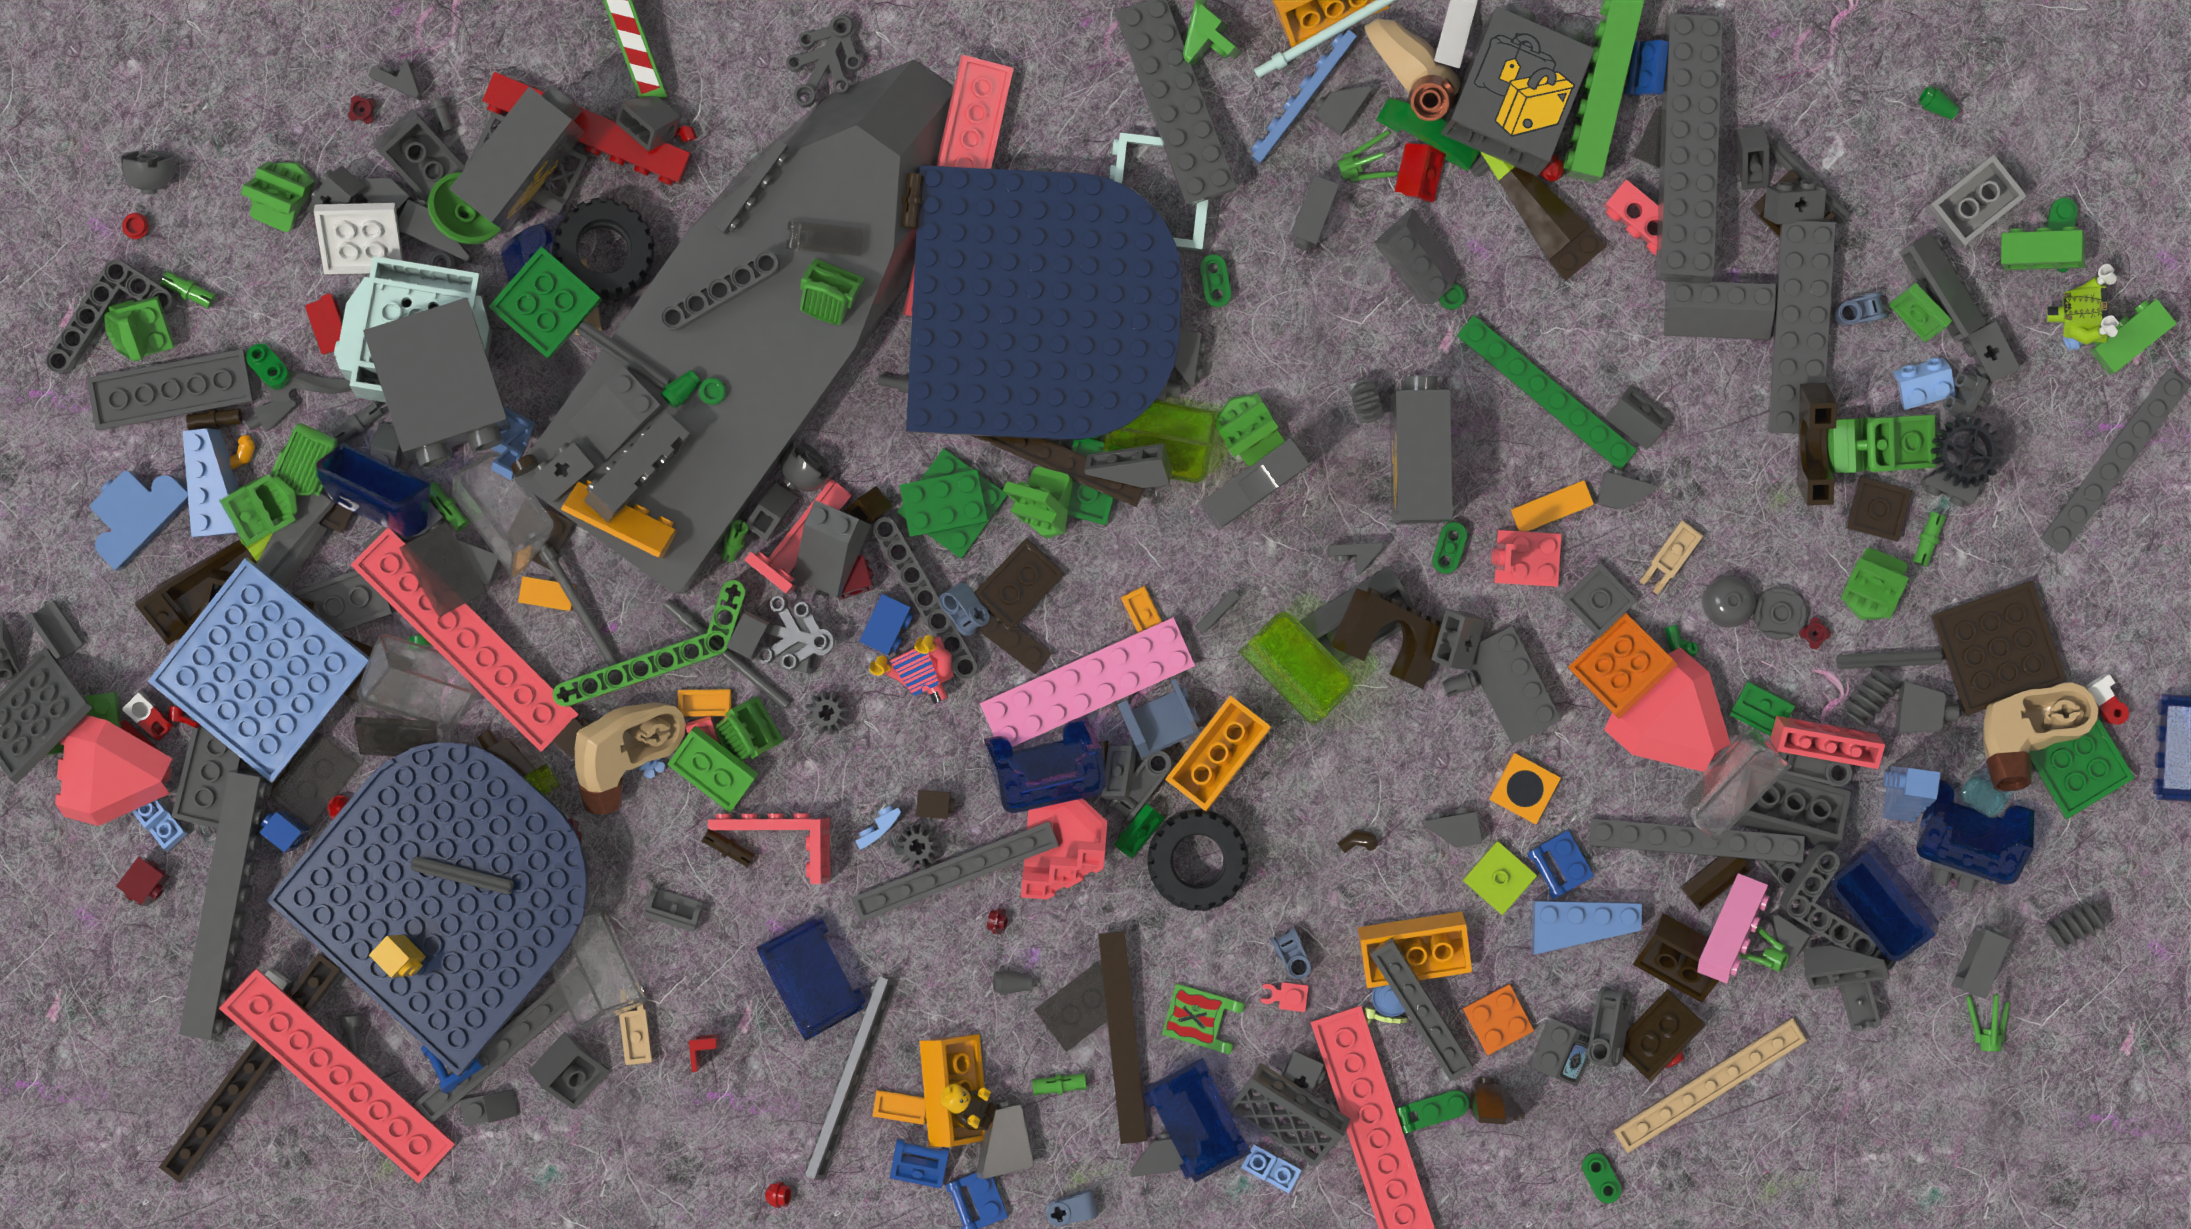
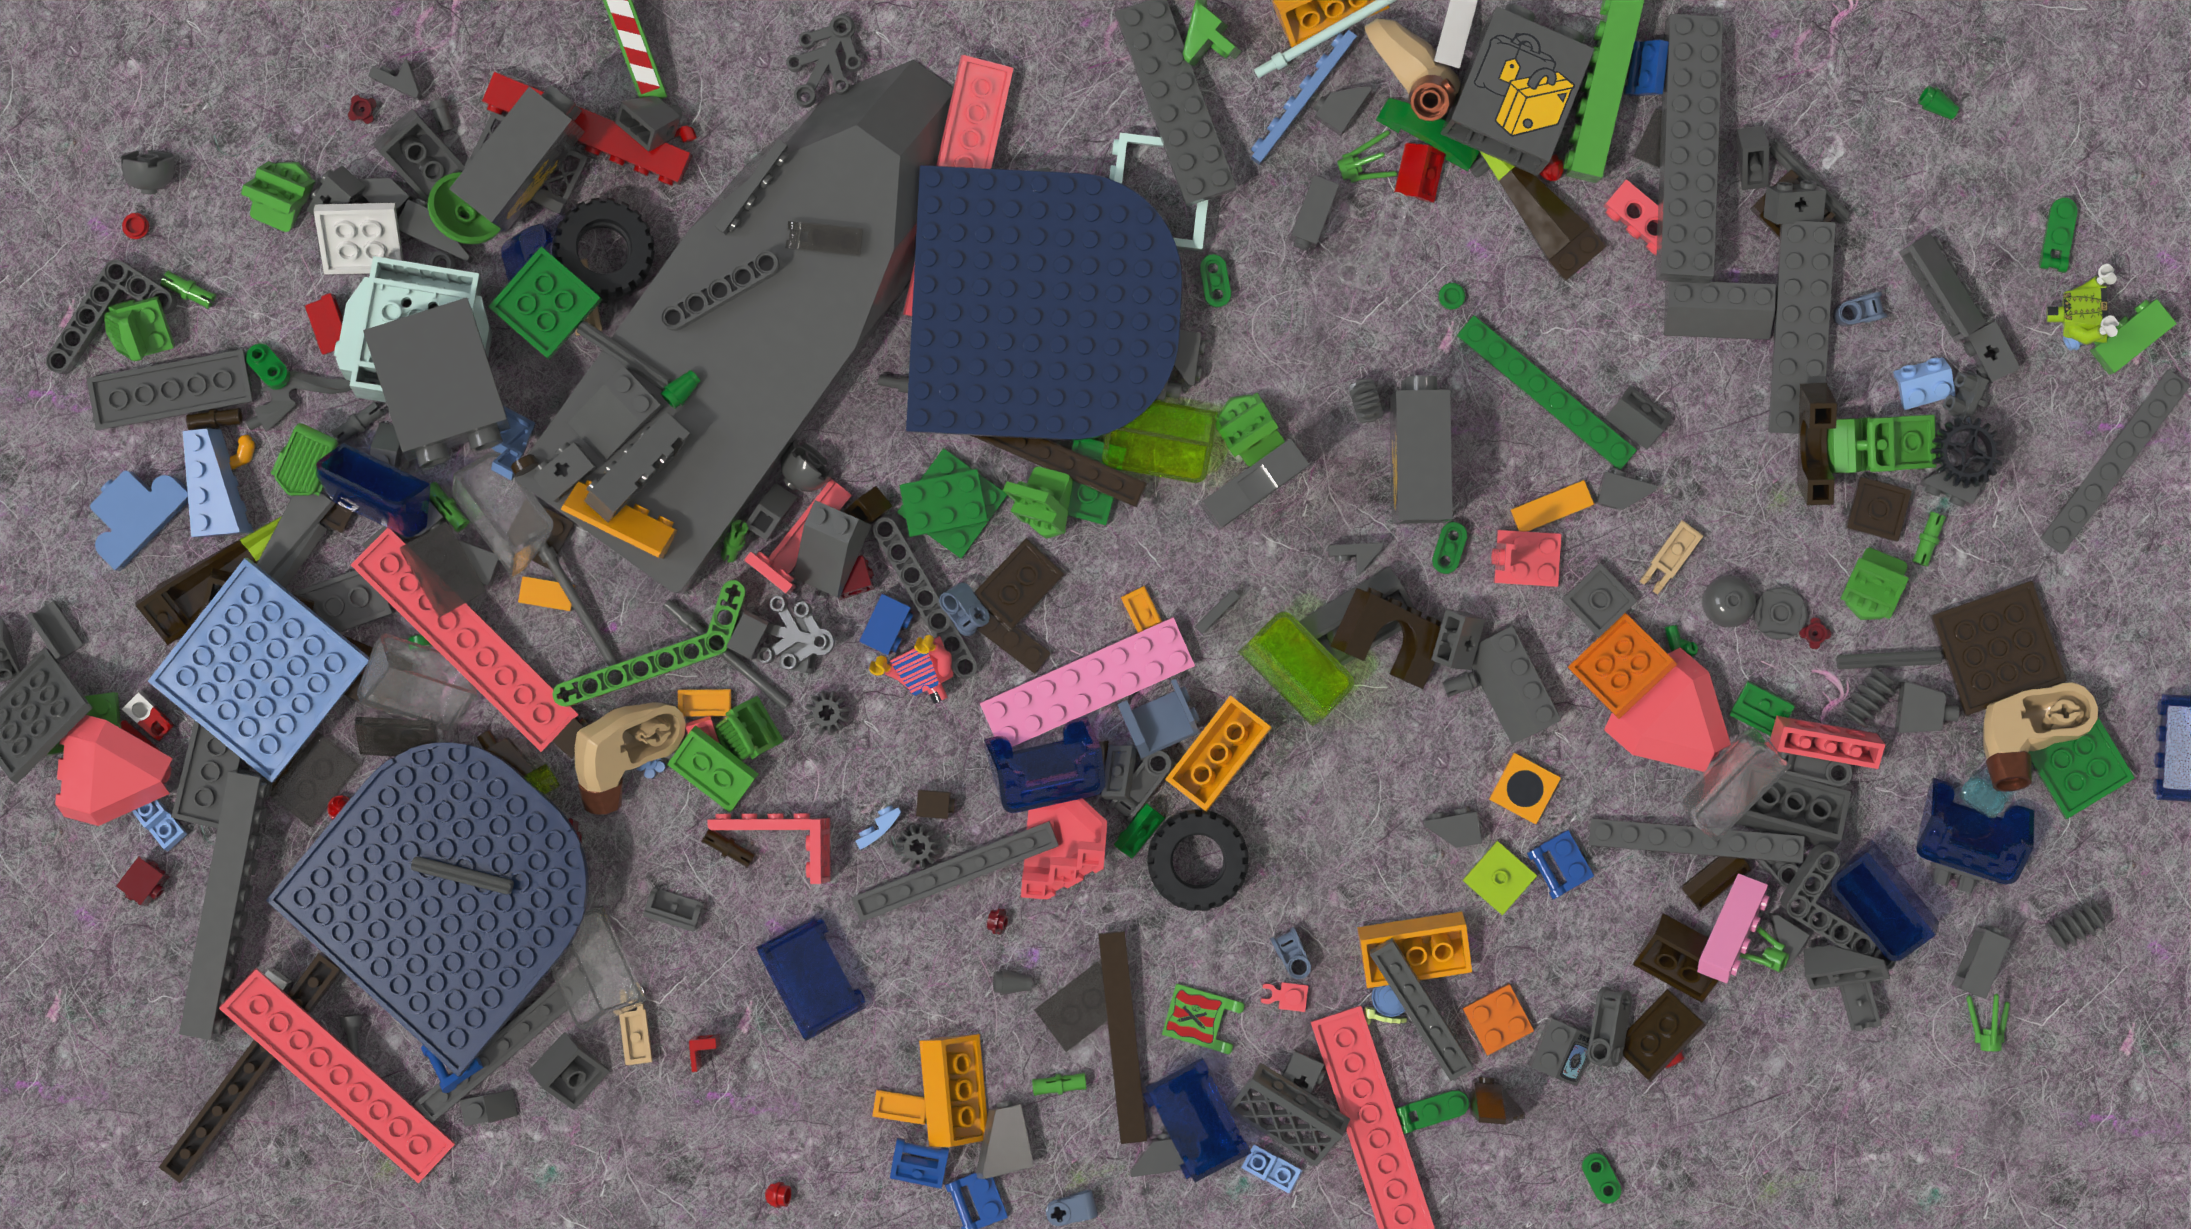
red hand [168,706,200,729] -> none
bright green piece [219,474,297,546] -> none
blue brick [260,810,310,853] -> none
yellow brick [369,935,426,978] -> none
green tile [699,378,726,405] -> none
bright green piece [800,258,864,325] -> none
dark grey plate [805,976,897,1180] -> none
dark brown pin [901,173,924,229] -> none
piece [940,1083,997,1130] -> none
dark grey slope [1084,443,1172,488] -> none
dark brown arm [1337,830,1378,853] -> none
dark grey slope [1374,208,1459,304] -> none
medium blue wedge [1531,900,1642,955] -> none
tan tile [1613,1018,1807,1153] -> none
medium blue wedge [1882,766,1940,823] -> none
bright green tile [1888,282,1953,342] -> none
light grey brick [1926,154,2027,249] -> none
bright green brick [2001,227,2086,270] -> none
leg [2085,674,2129,725] -> none

